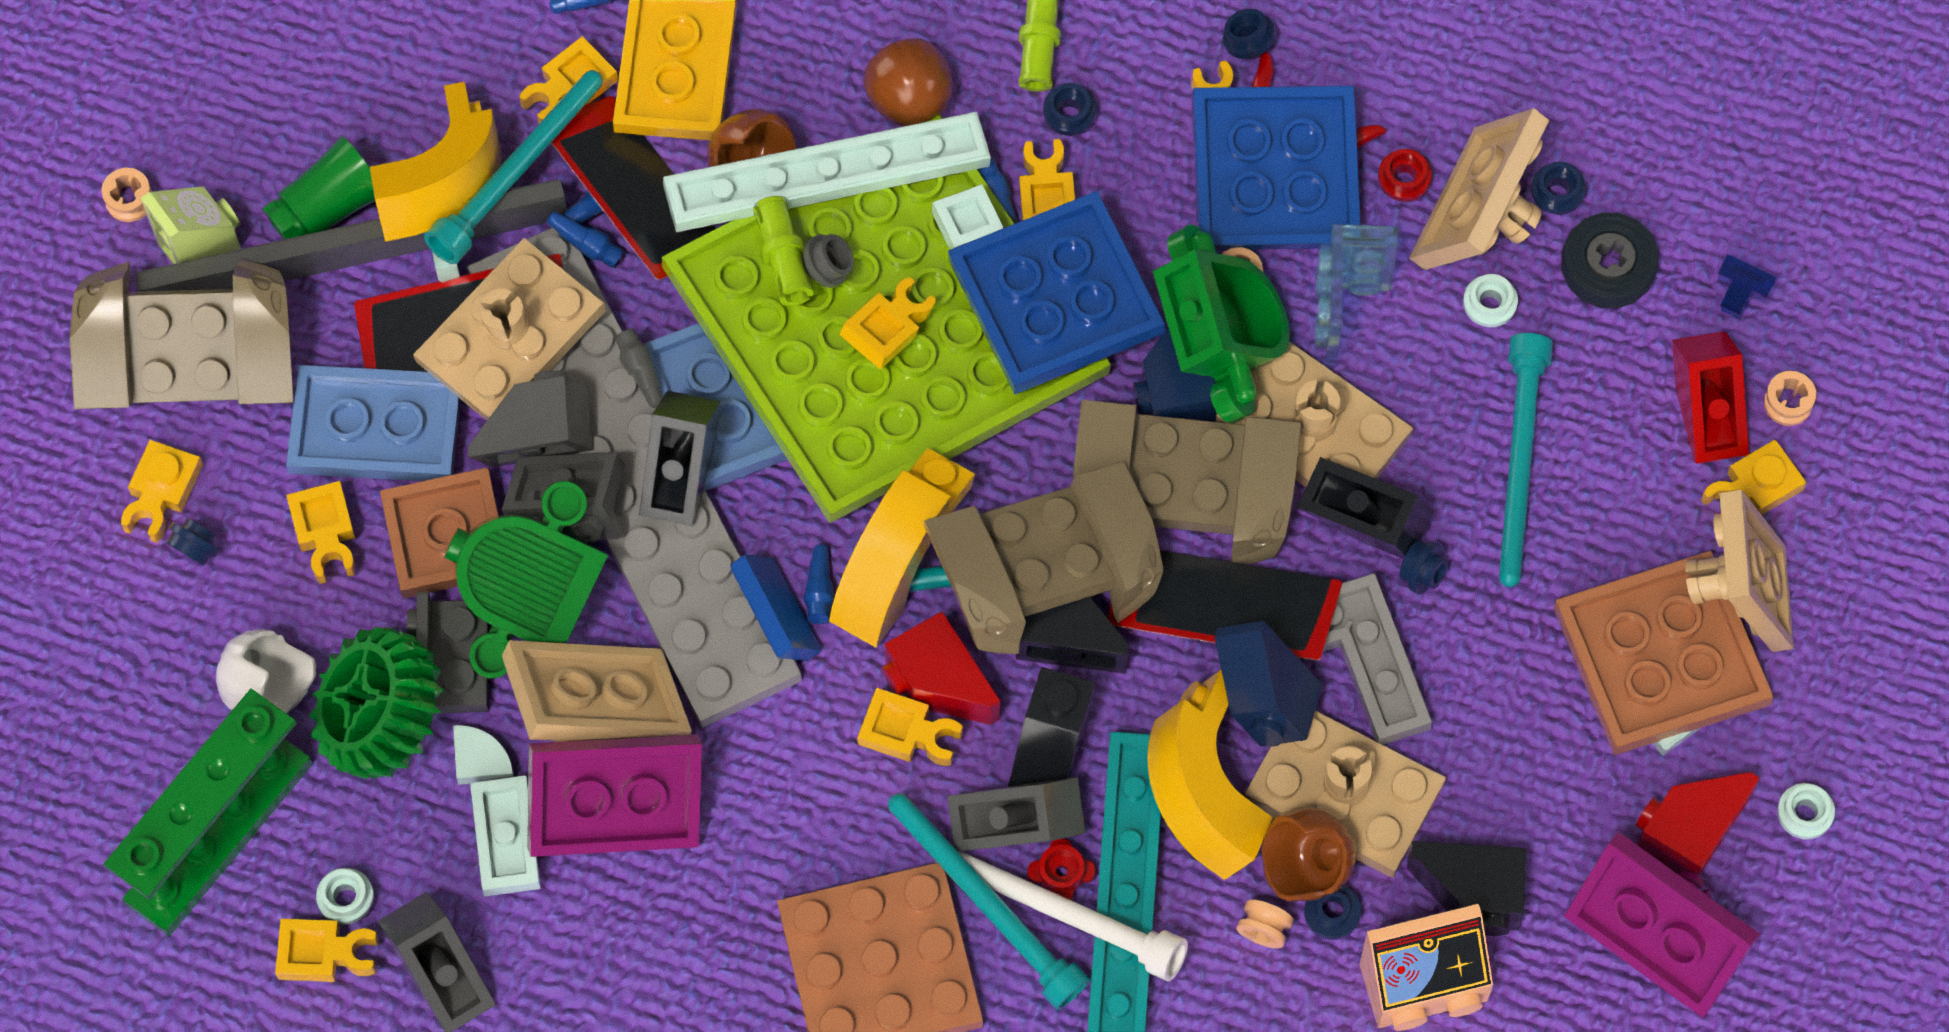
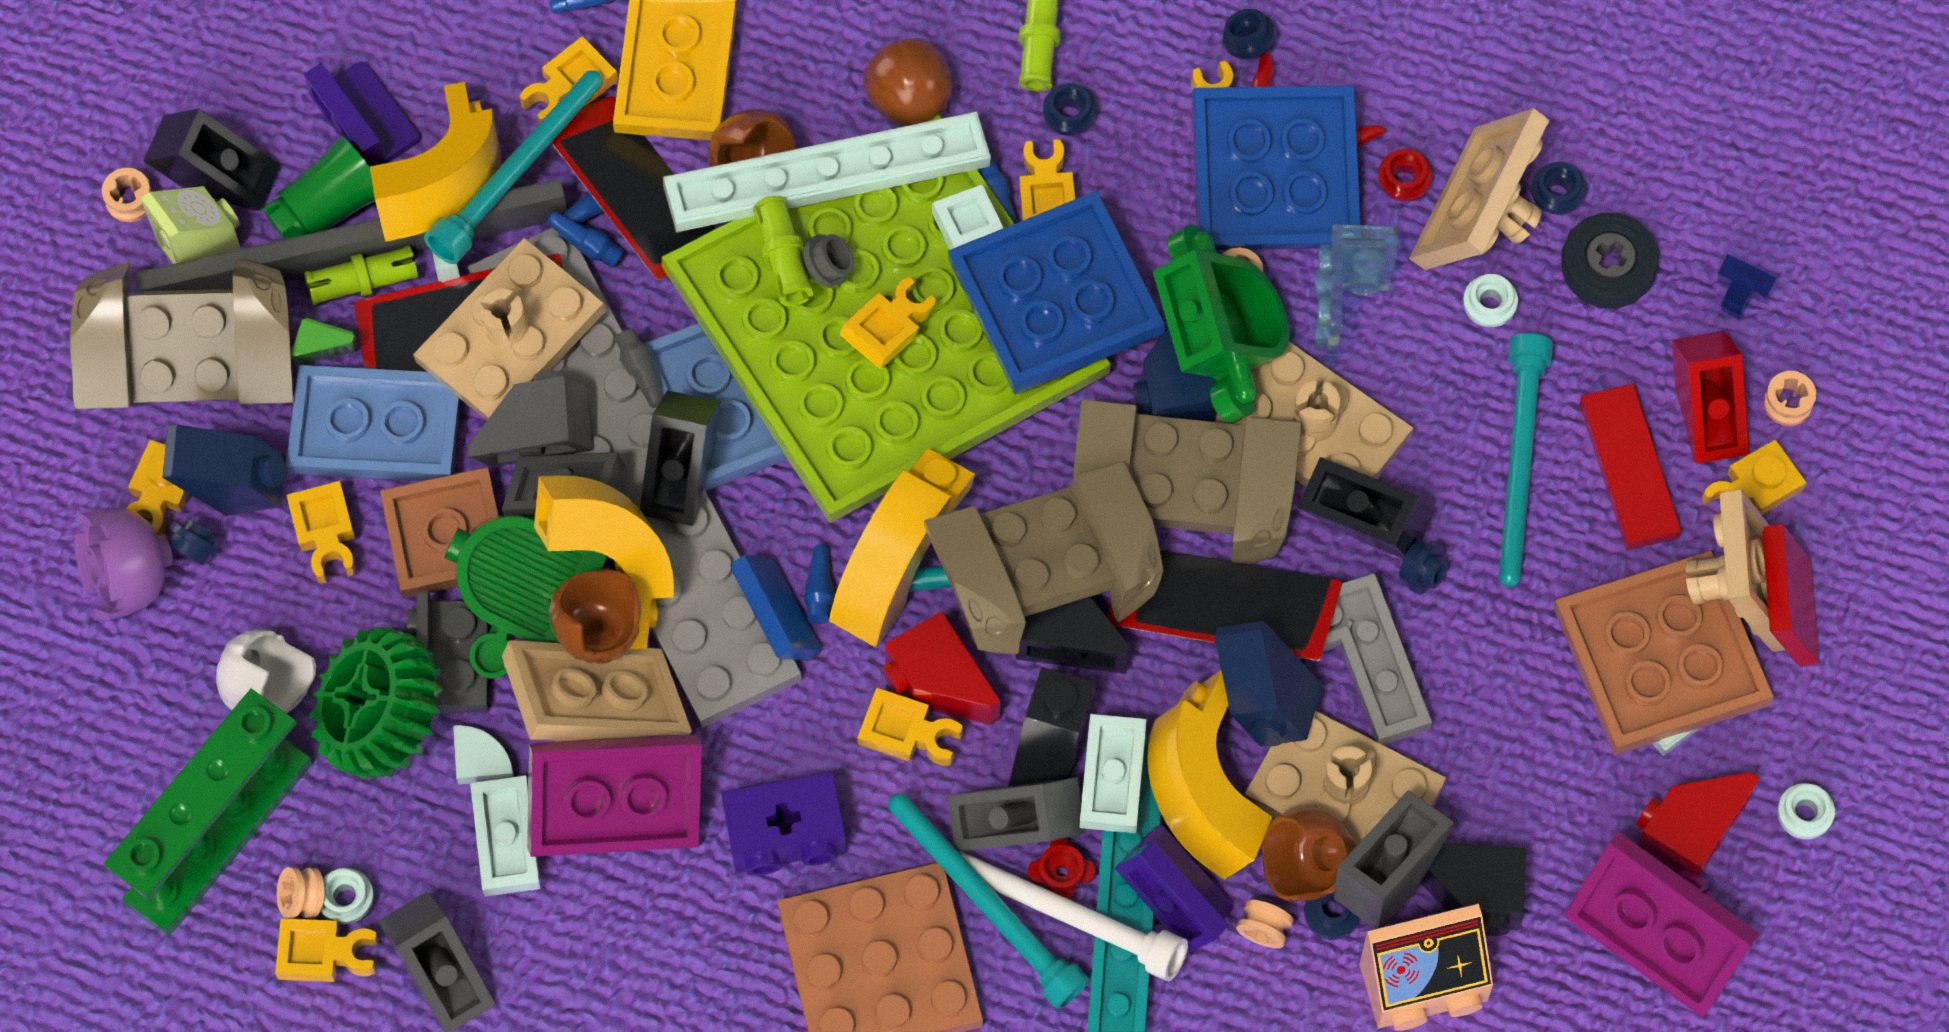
none -> medium lavender cylinder [74,507,172,622]
none -> black slope [143,109,280,211]
none -> dark blue slope [162,424,286,516]
none -> light nougat bush [276,867,325,919]
none -> bright green slope [290,318,358,365]
none -> dark purple panel [304,61,420,167]
none -> lime pin [304,245,418,306]
none -> yellow arch [534,475,674,650]
none -> dark orange hair [549,569,641,664]
none -> dark purple brick [721,772,846,876]
none -> light aqua plate [1080,714,1147,833]
none -> dark purple panel [1114,825,1233,953]
none -> dark grey slope [1334,790,1454,929]
none -> red tile [1579,384,1681,551]
none -> red tile [1762,524,1820,667]

